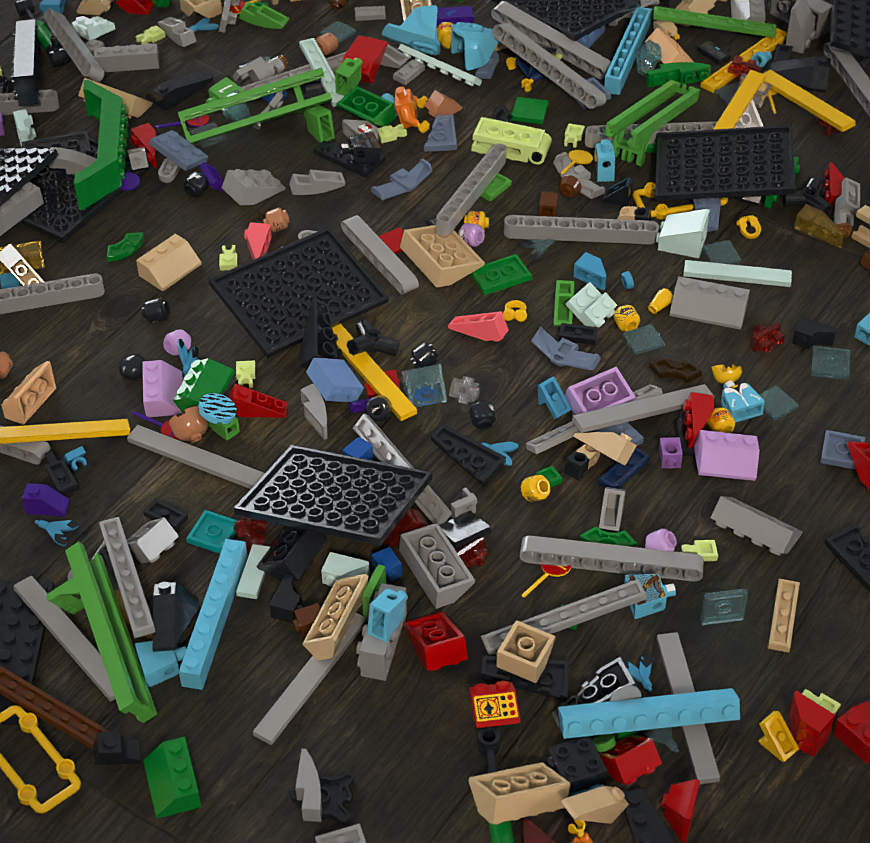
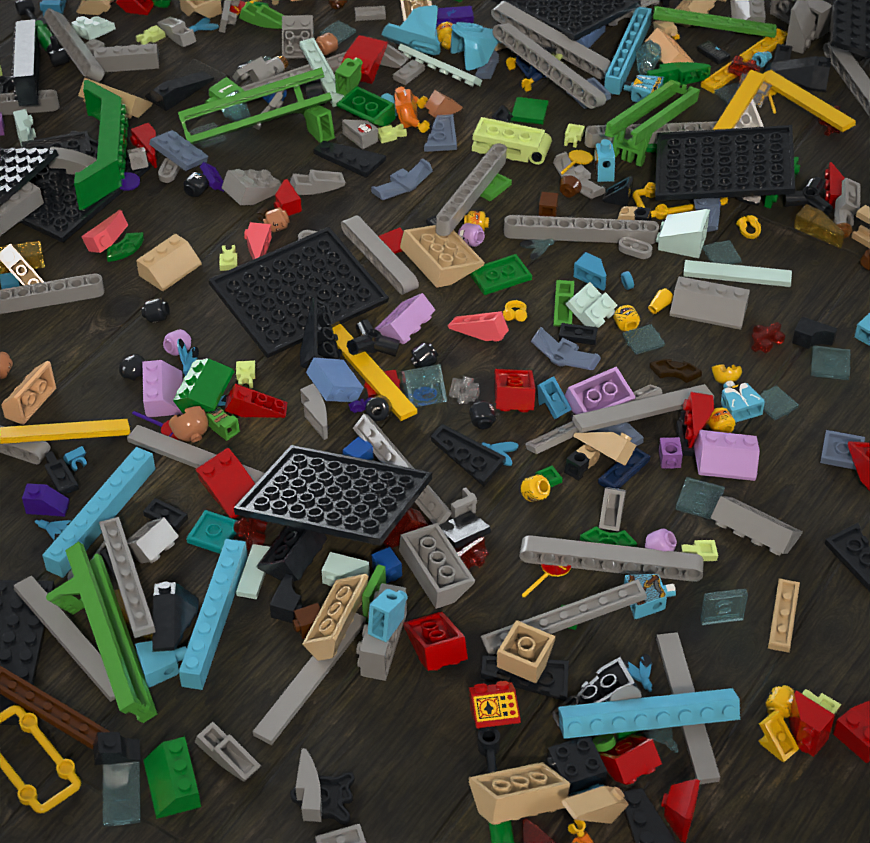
piece [156,114,209,129] -> none
medium azure tile [198,393,237,424] -> none
black torso [340,132,381,163] -> none
none -> medium azure brick [43,447,155,578]
none -> coral slope [81,210,128,253]
none -> clear light blue piece [103,761,141,827]
none -> light grey slope [195,722,261,782]
none -> red slope [196,448,255,519]
none -> red slope [274,179,302,216]
none -> light grey slope [282,15,314,59]
none -> lavender slope [375,293,435,345]
none -> red slope [495,369,535,412]
none -> light grey plate [618,237,652,259]
none -> medium azure torso [624,75,664,102]
none -> clear light blue tile [675,477,725,520]
none -> yellow head [765,685,794,719]

